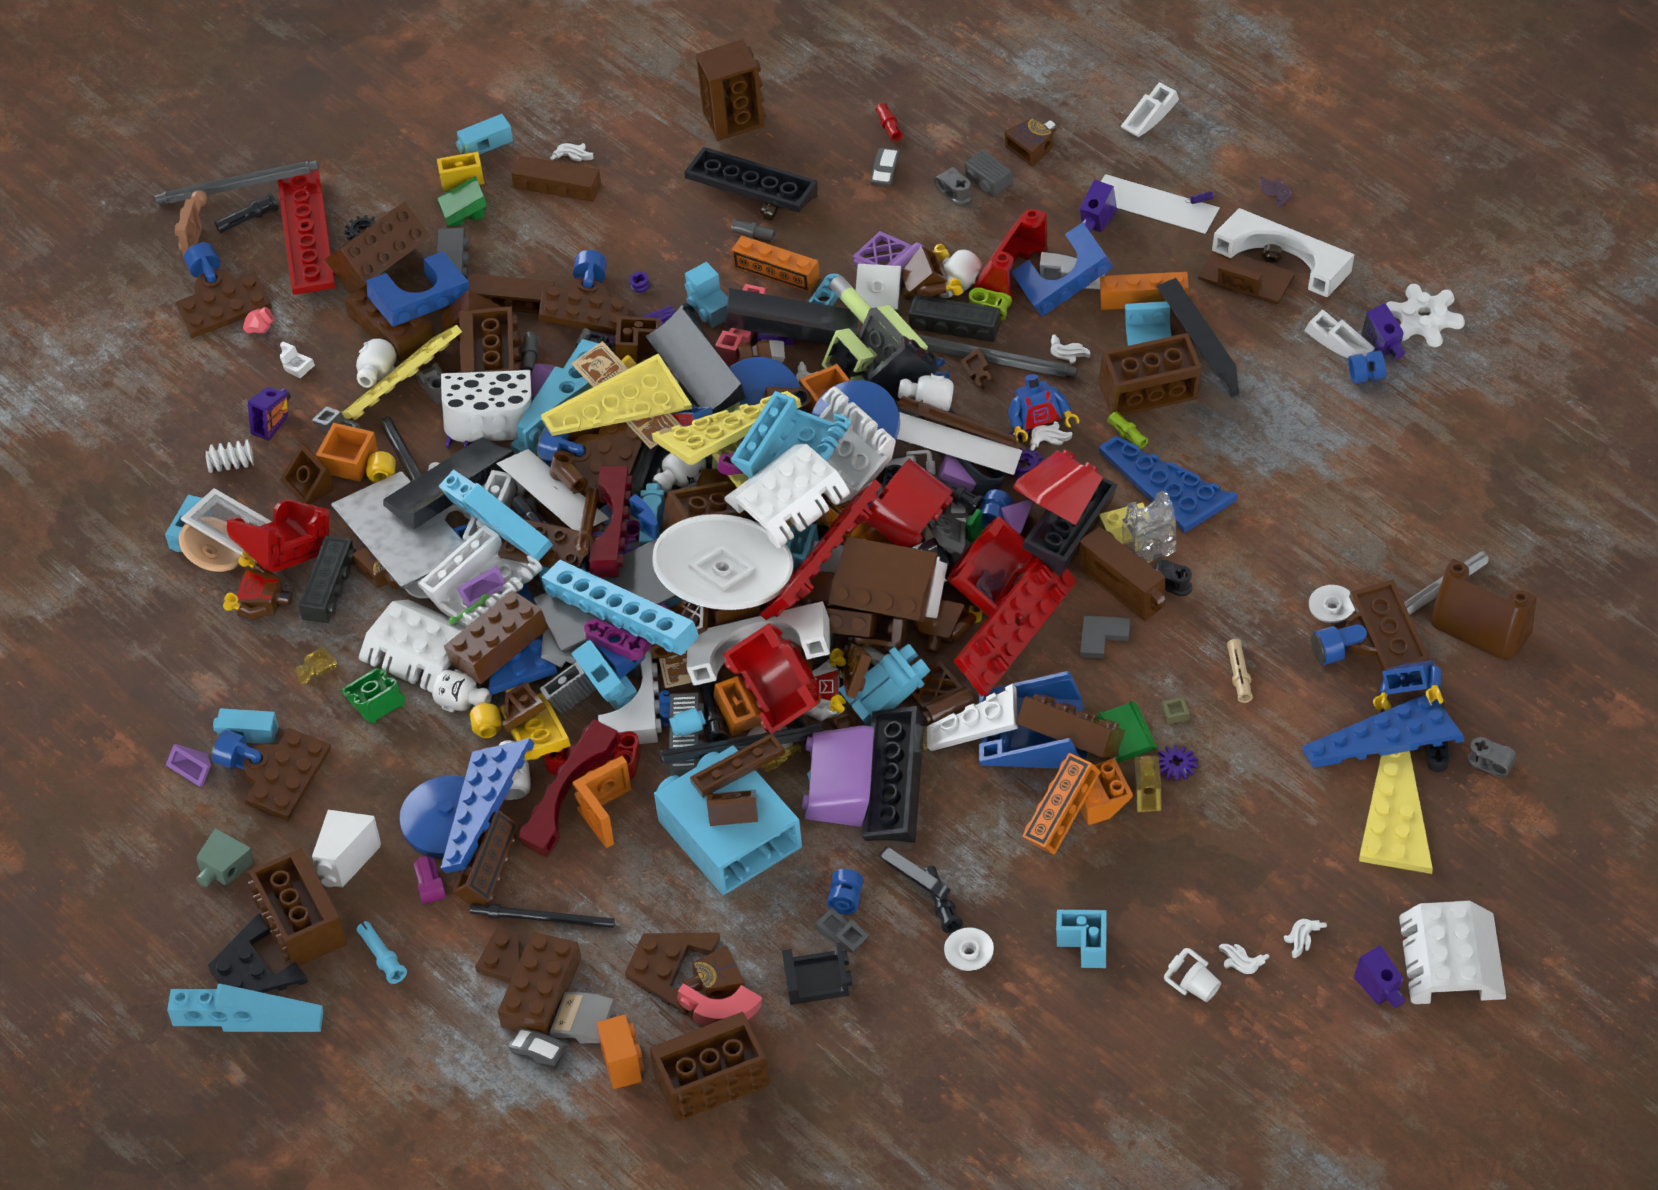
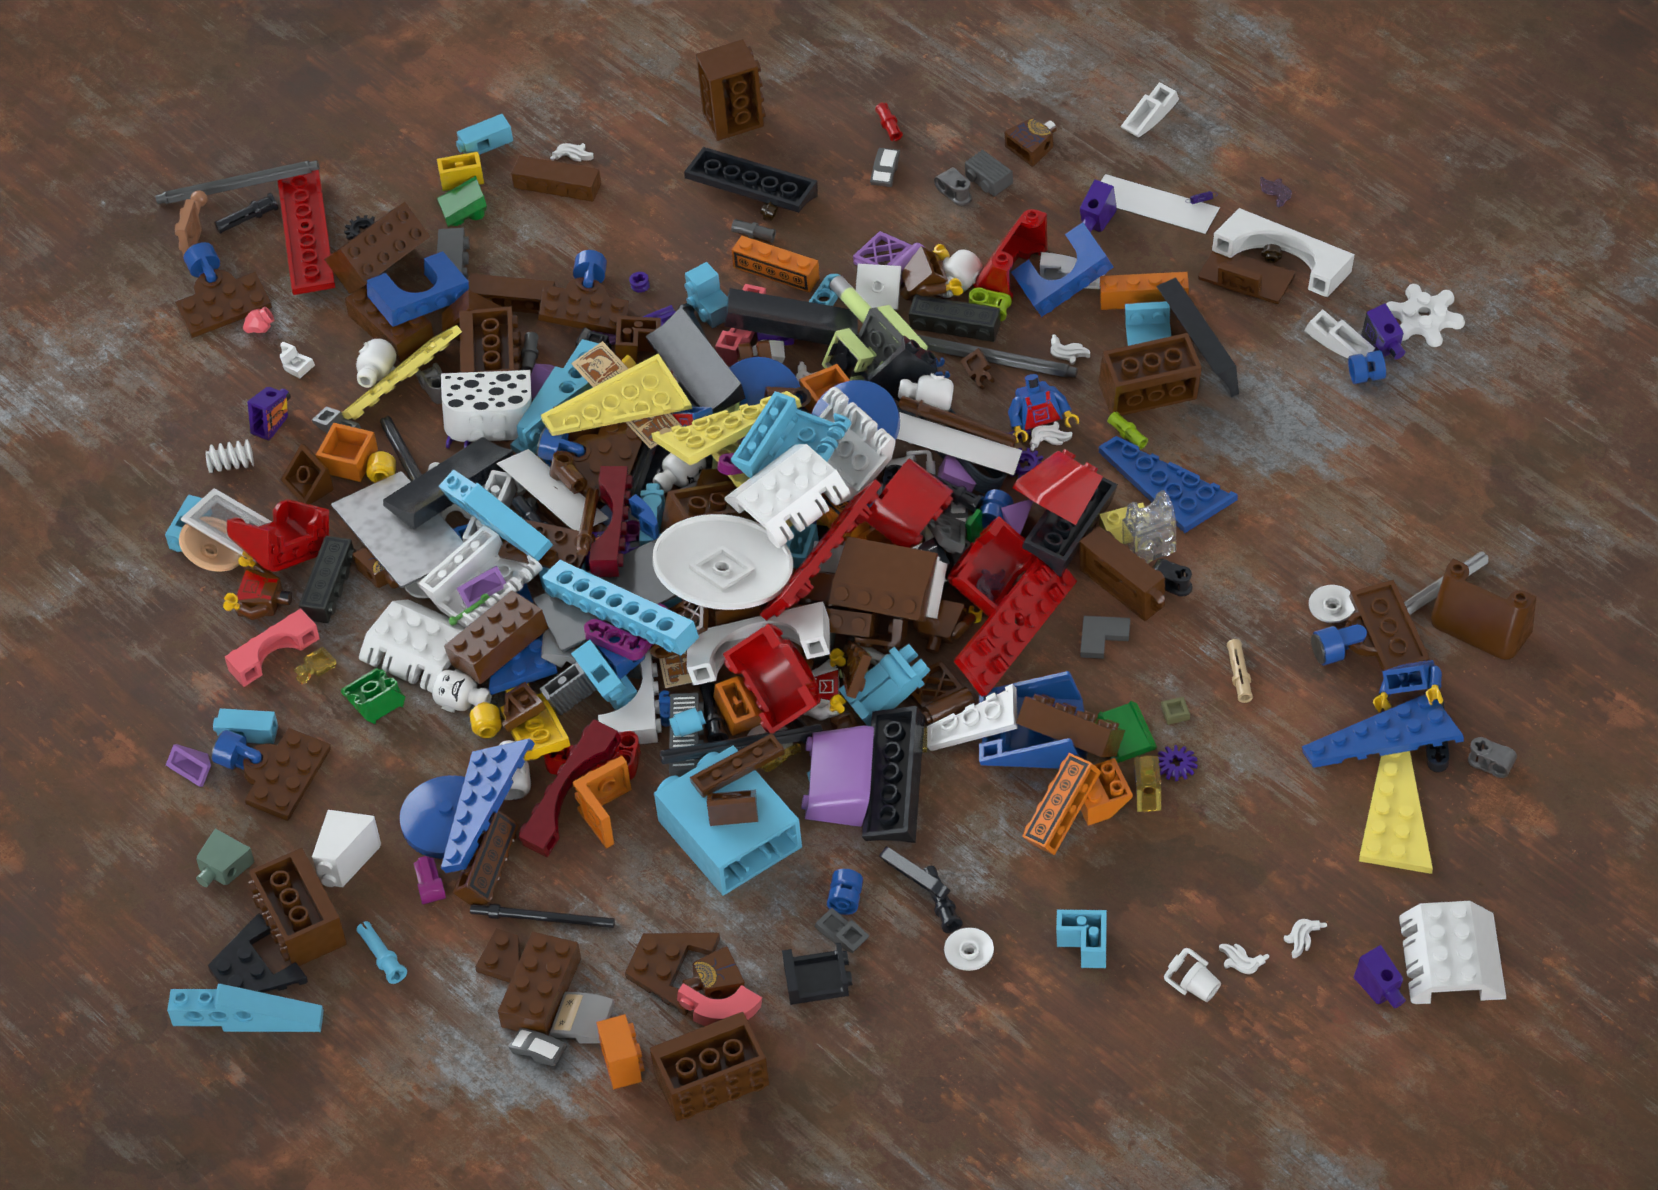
none -> coral arch [225,609,320,687]

